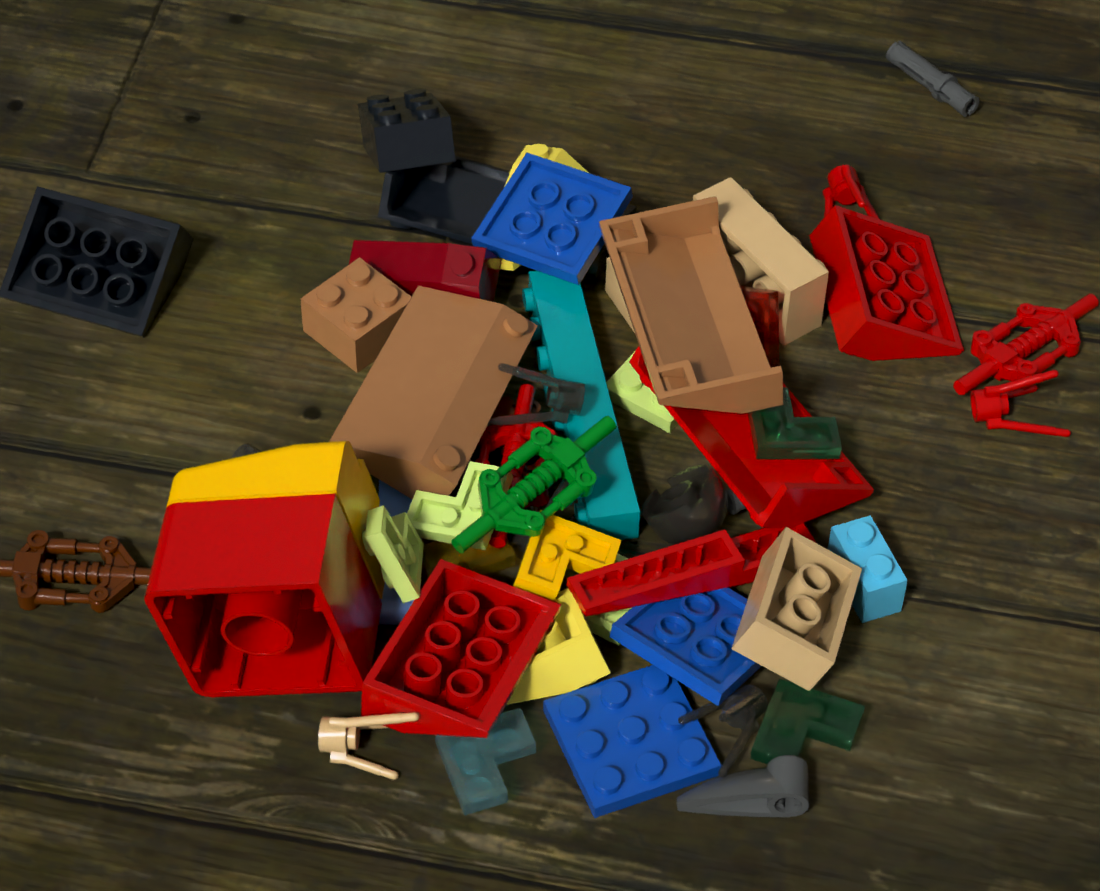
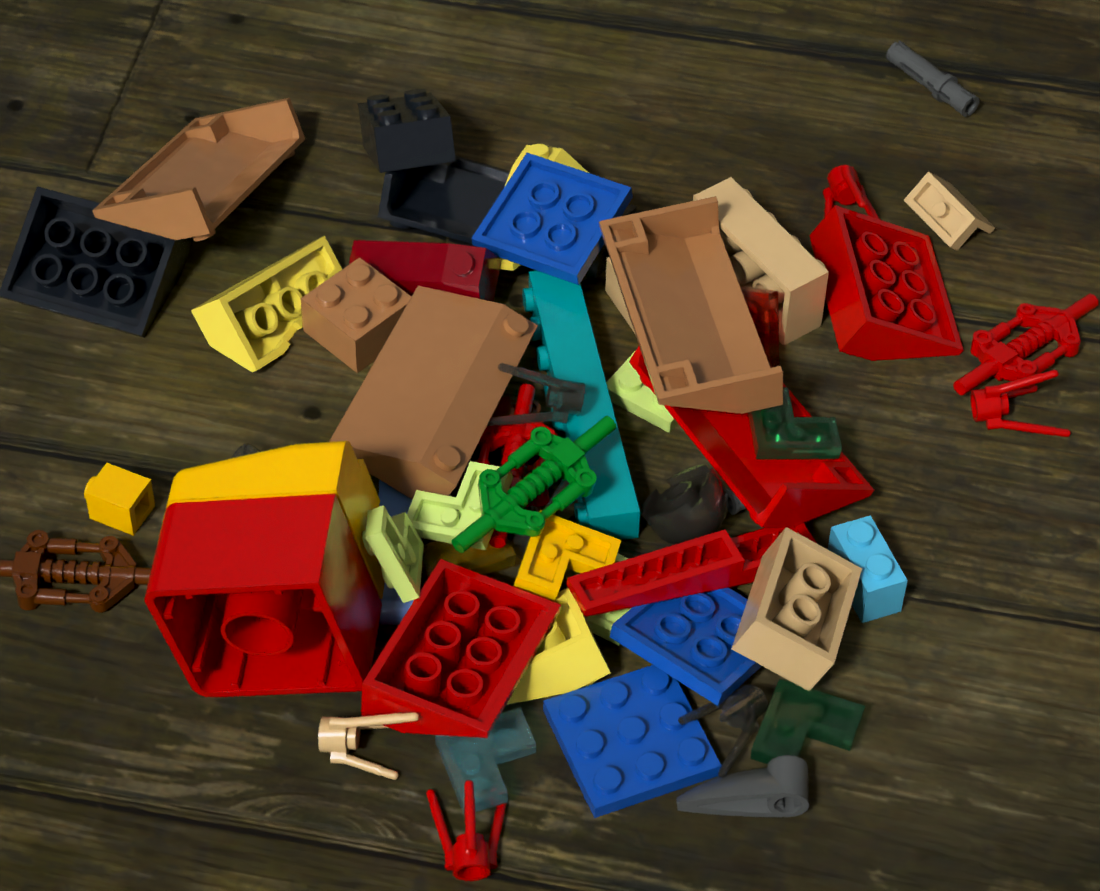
none -> yellow brick [84,463,155,536]
none -> medium nougat slope [92,98,305,241]
none -> light yellow wedge [191,236,342,372]
none -> red plant [426,780,507,881]
none -> tan panel [904,171,995,251]

